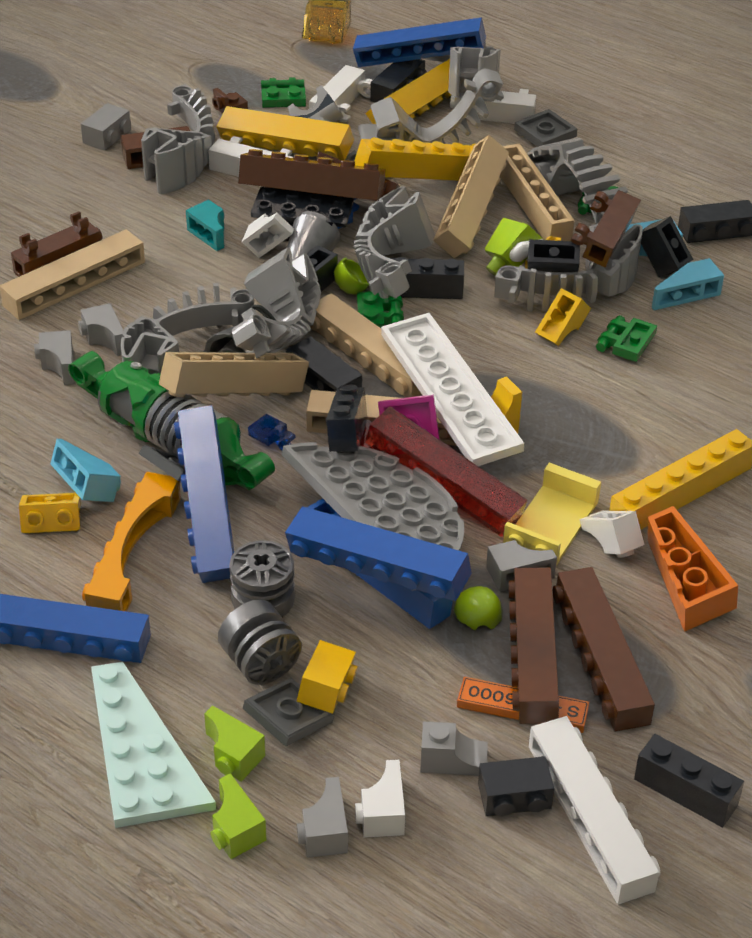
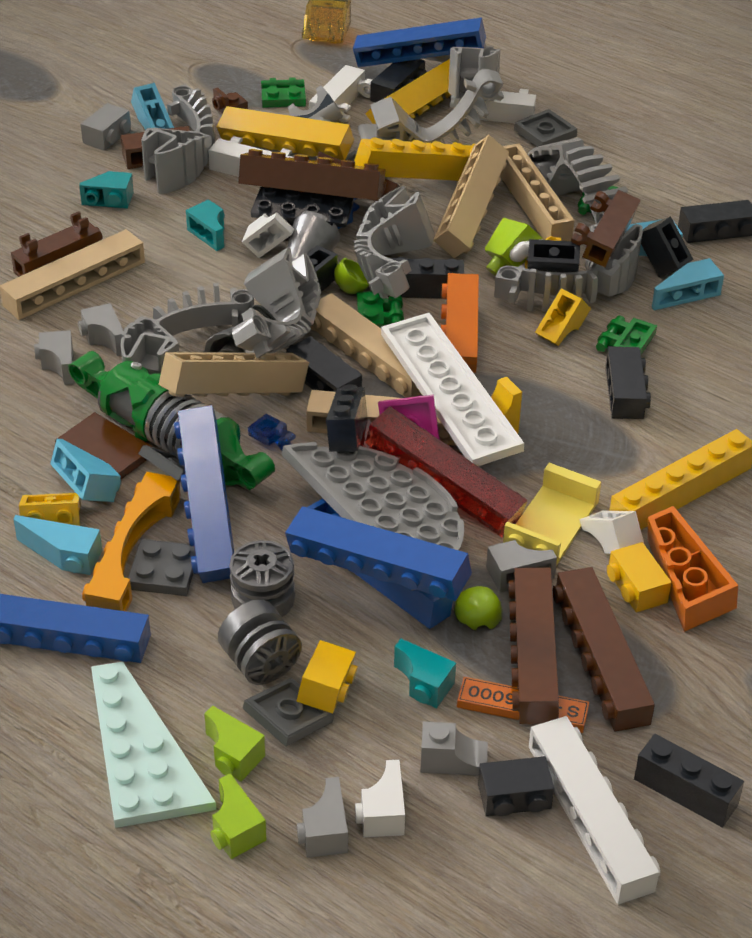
none -> medium azure slope [13,515,102,575]
none -> reddish brown tile [55,412,154,480]
none -> teal slope [79,171,134,209]
none -> dark grey plate [128,539,196,596]
none -> medium azure slope [131,83,174,130]
none -> teal arch [394,638,456,709]
none -> orange wedge [441,273,479,373]
none -> black brick [605,346,651,419]
none -> yellow brick [607,542,672,613]

